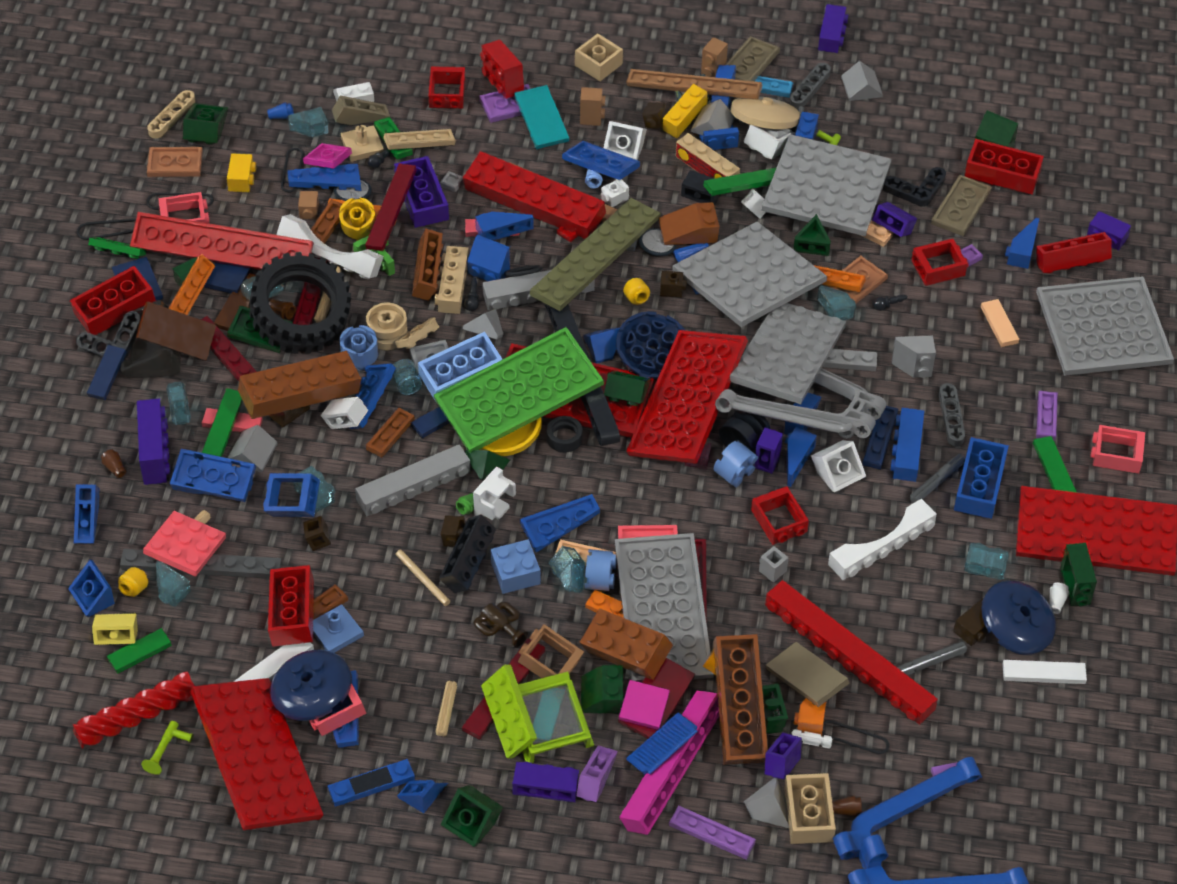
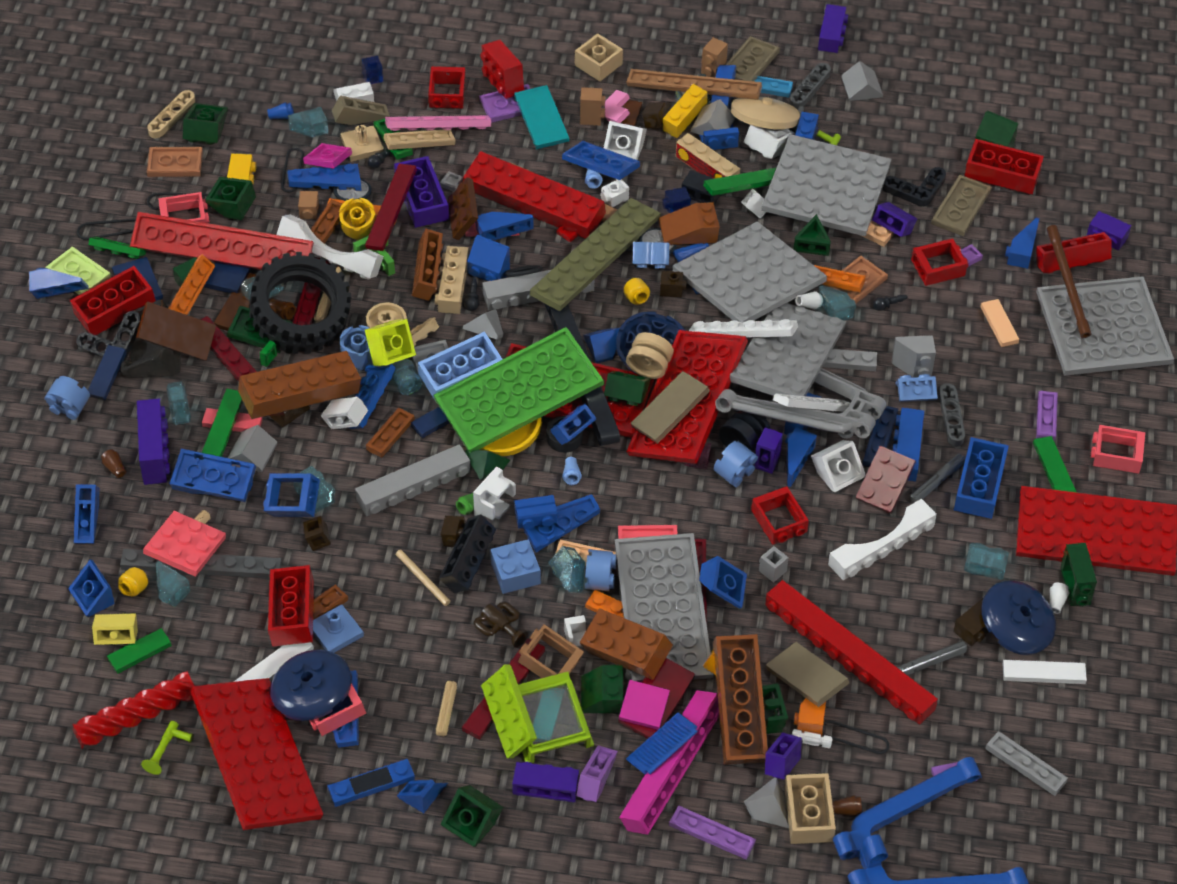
none -> slope [29,268,89,299]
none -> medium blue brick [45,376,90,420]
none -> yellowish green plate [46,247,111,295]
none -> dark green slope [205,177,256,220]
none -> green tile [259,341,277,367]
none -> clear blue brick [361,55,383,84]
none -> neon yellow brick [365,319,416,366]
none -> bright pink plate [385,115,491,131]
none -> reddish brown plate [447,177,478,240]
none -> blue brick [514,495,557,529]
none -> blue brick [550,404,596,445]
none -> light blue cone [562,457,582,485]
none -> white panel [564,615,586,648]
none -> bright pink tile [605,90,630,123]
none -> reddish brown tile [621,100,642,126]
none -> tan wheel [626,332,674,379]
none -> dark tan tile [631,371,710,444]
none -> medium blue brick [633,242,669,269]
none -> clear blue brick [662,187,691,213]
none -> white plate [689,319,798,337]
none -> blue slope [699,556,747,609]
none -> white tile [773,393,850,412]
none -> white cone [795,291,823,310]
none -> plate [856,446,916,514]
none -> medium blue bracket [895,374,938,402]
none -> light grey plate [985,731,1068,796]
none -> reddish brown piece [1047,225,1092,338]

